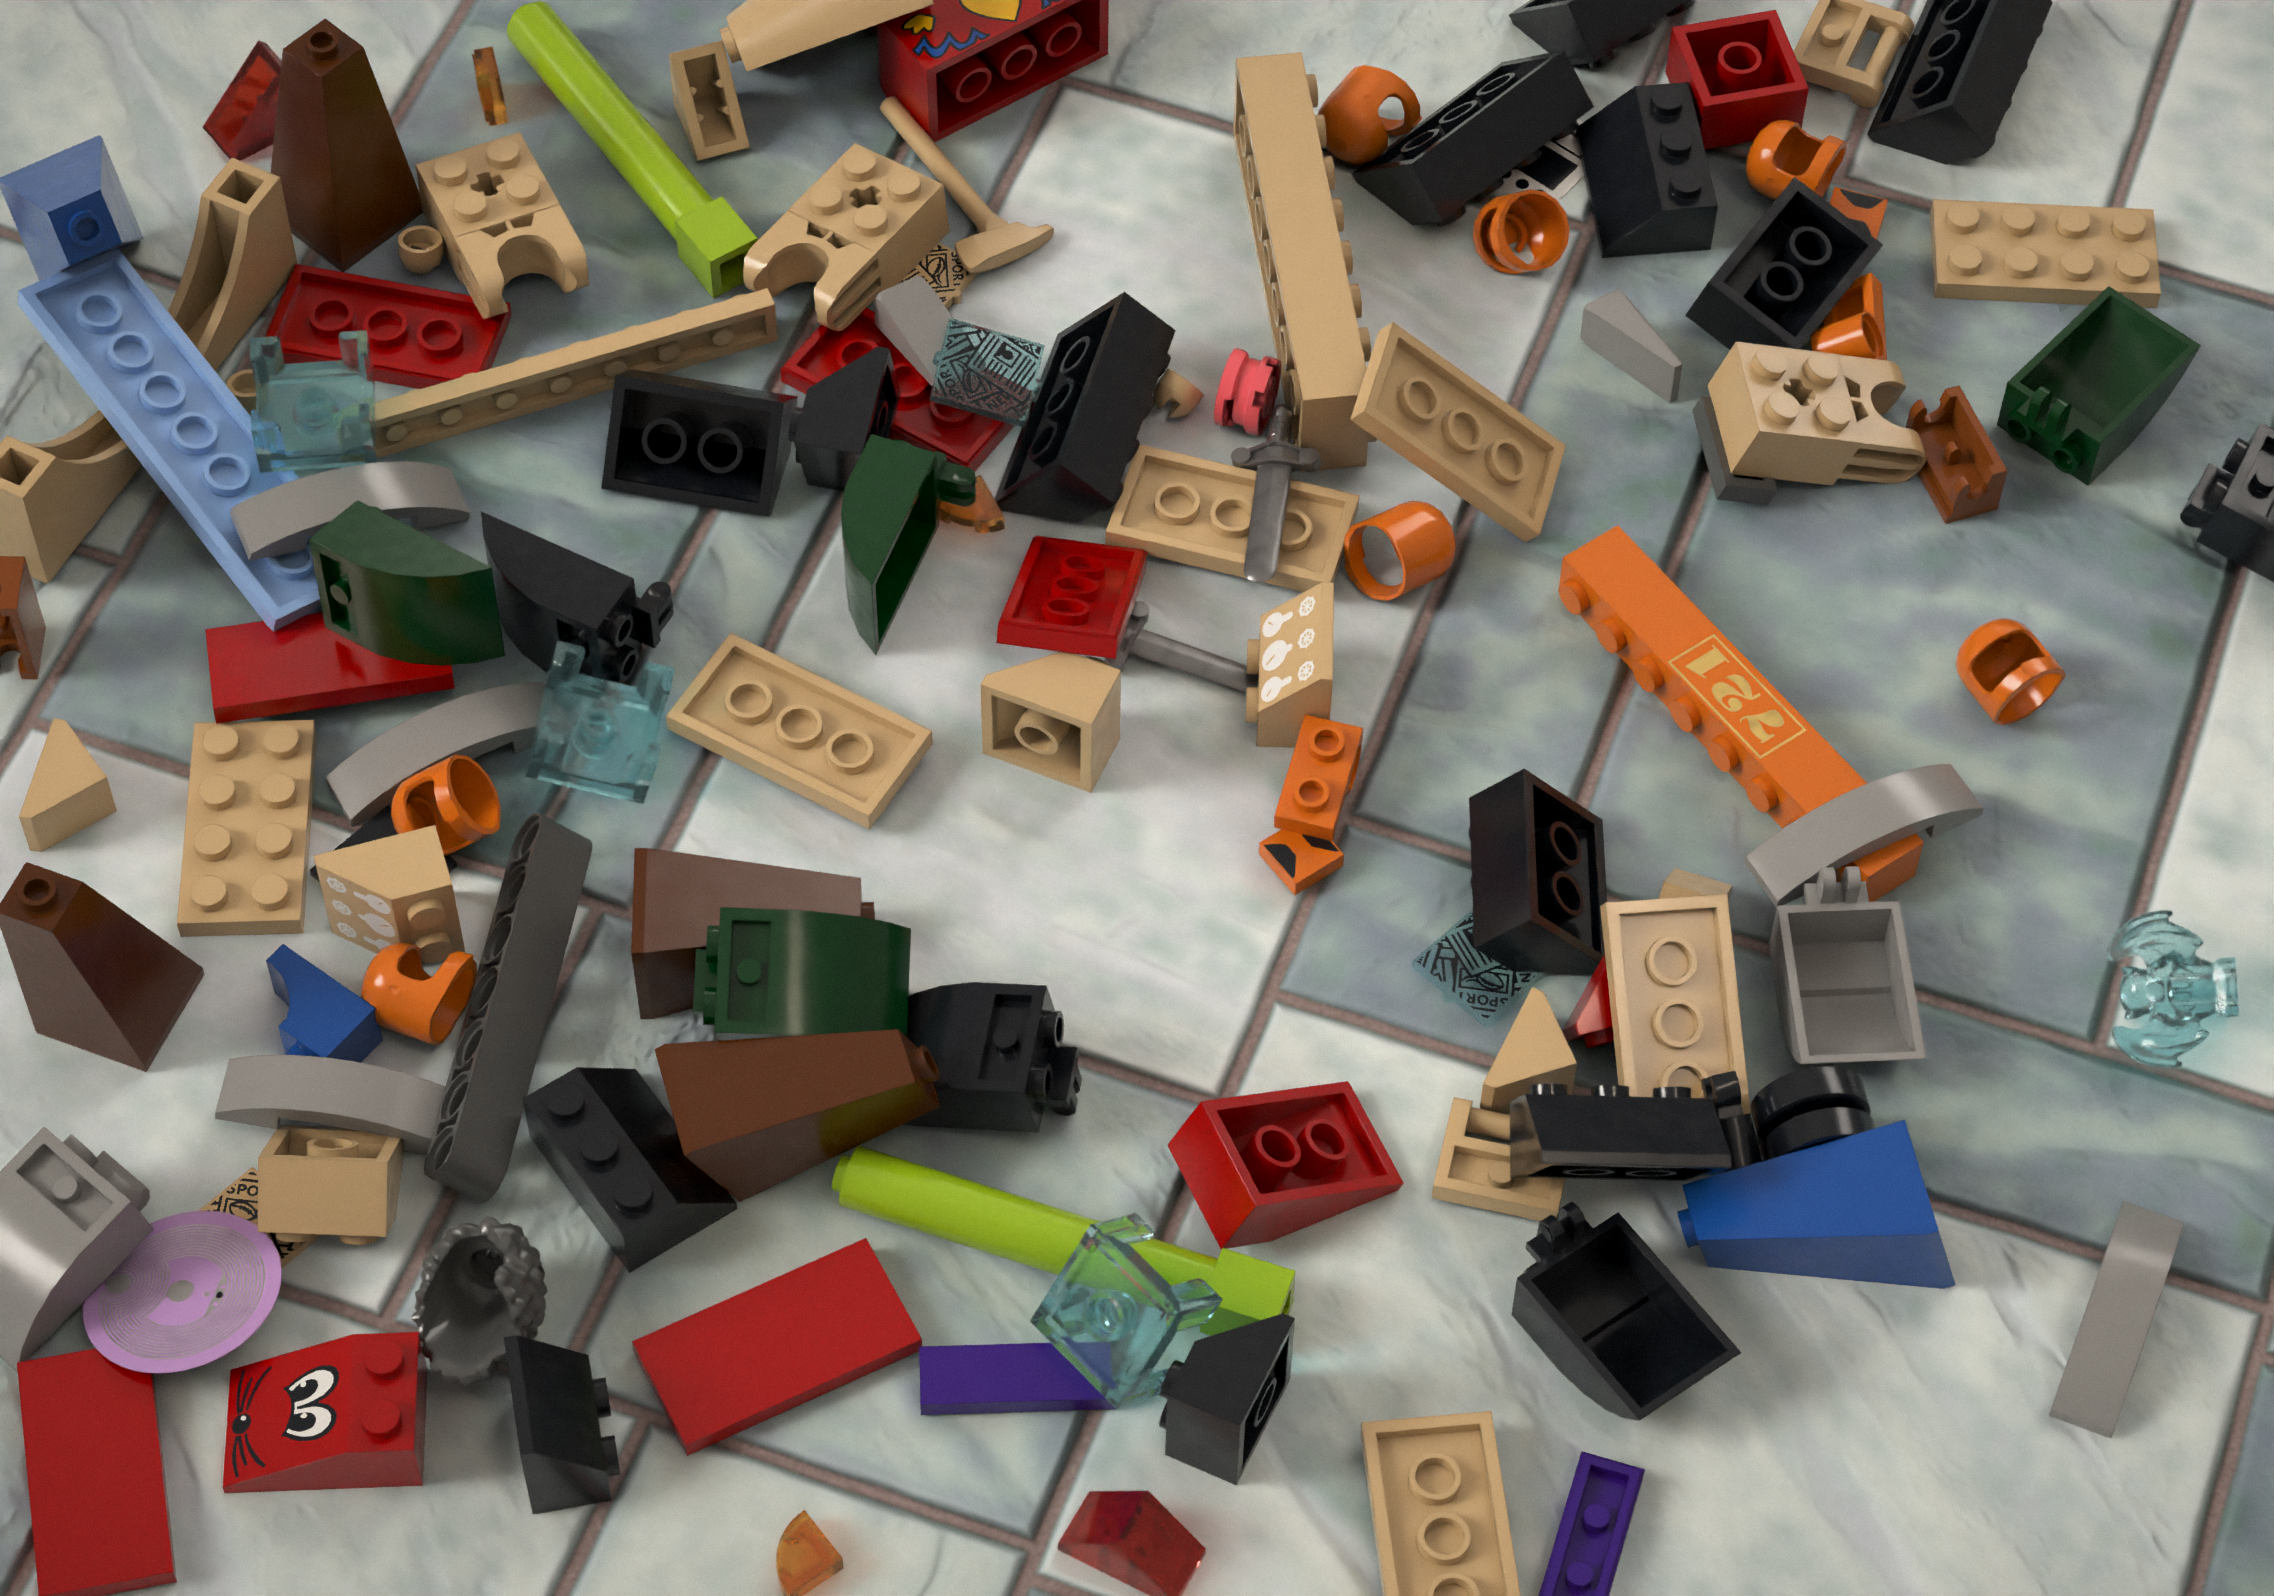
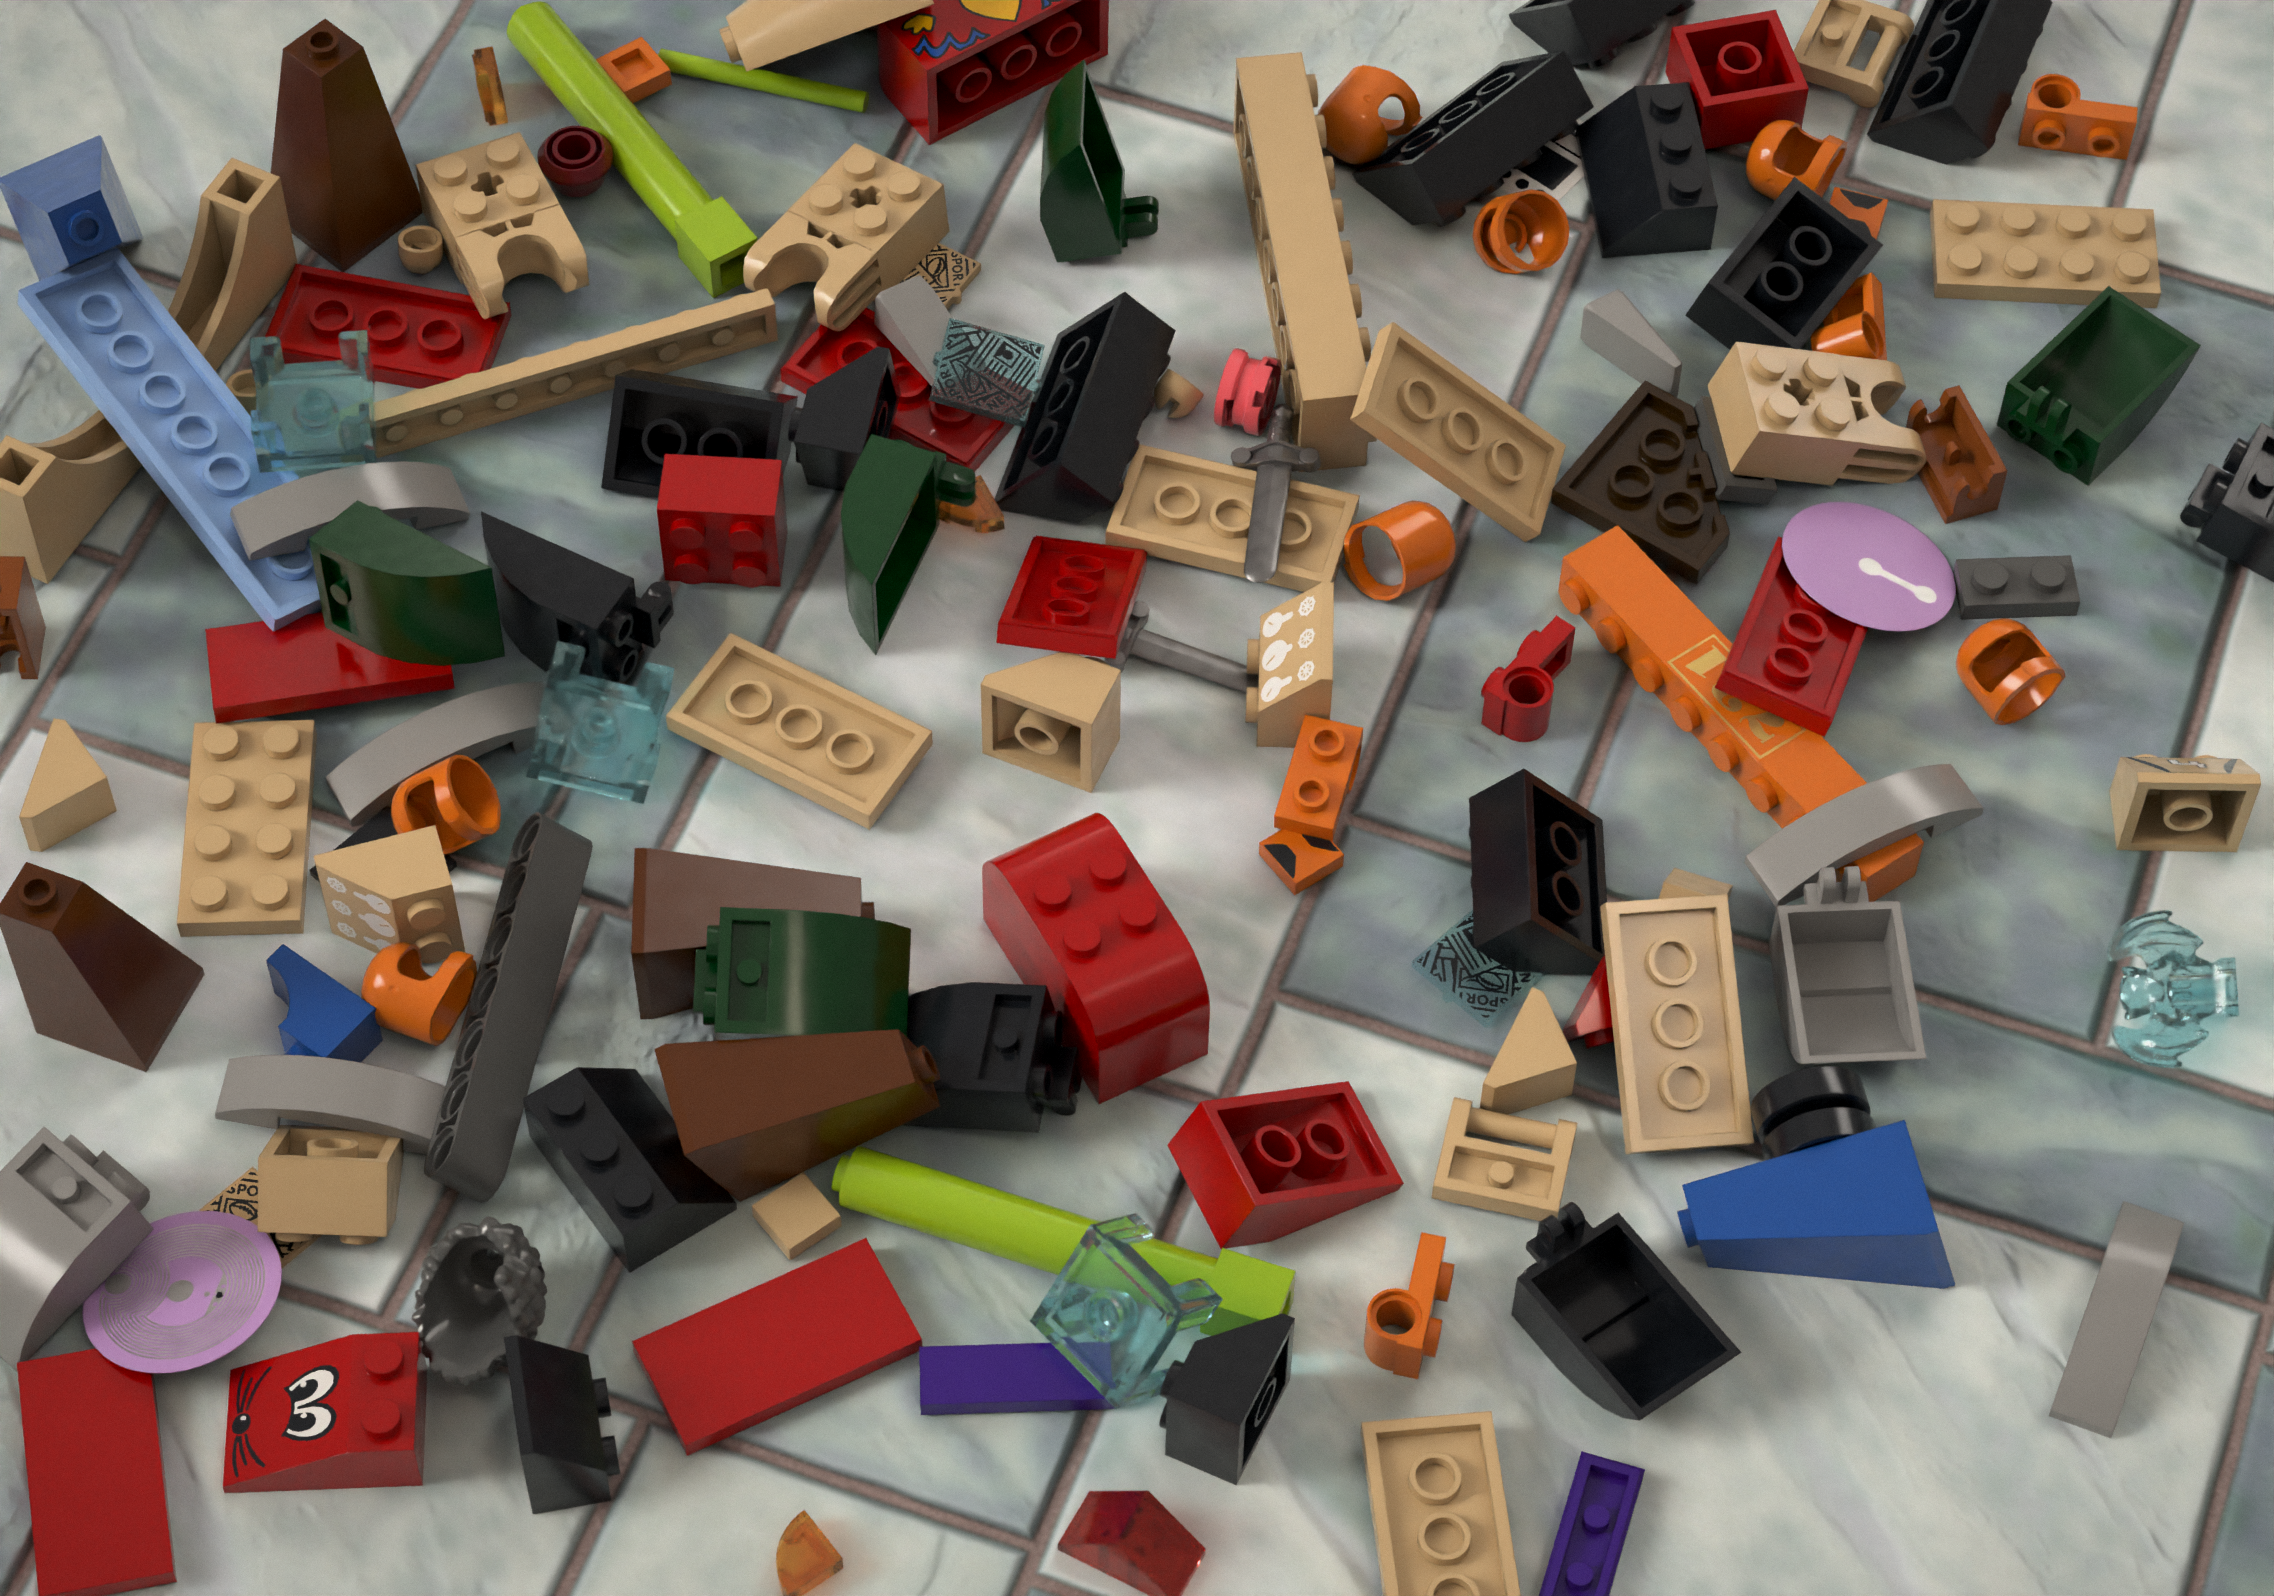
clear red slope [203,41,282,161] -> none
tan slope [669,40,750,161] -> none
tan piece [880,96,1054,273] -> none
black slope [1510,1083,1731,1182] -> none
black bar [1701,1071,1762,1174] -> none
none -> dark red cone [537,126,613,197]
none -> orange plate [596,37,672,103]
none -> red brick [657,454,788,588]
none -> lime bar [658,48,869,113]
none -> tan tile [752,1172,842,1260]
none -> red brick [982,813,1210,1104]
none -> dark green piece [1040,60,1159,263]
none -> orange plate [1364,1232,1455,1379]
none -> red plate [1481,615,1576,742]
none -> dark brown plate [1550,380,1730,584]
none -> red tile [1715,536,1868,737]
none -> lavender piece [1782,502,1956,632]
none -> dark grey plate [1953,555,2080,620]
none -> orange plate [2018,74,2138,160]
none -> tan slope [2110,754,2261,852]

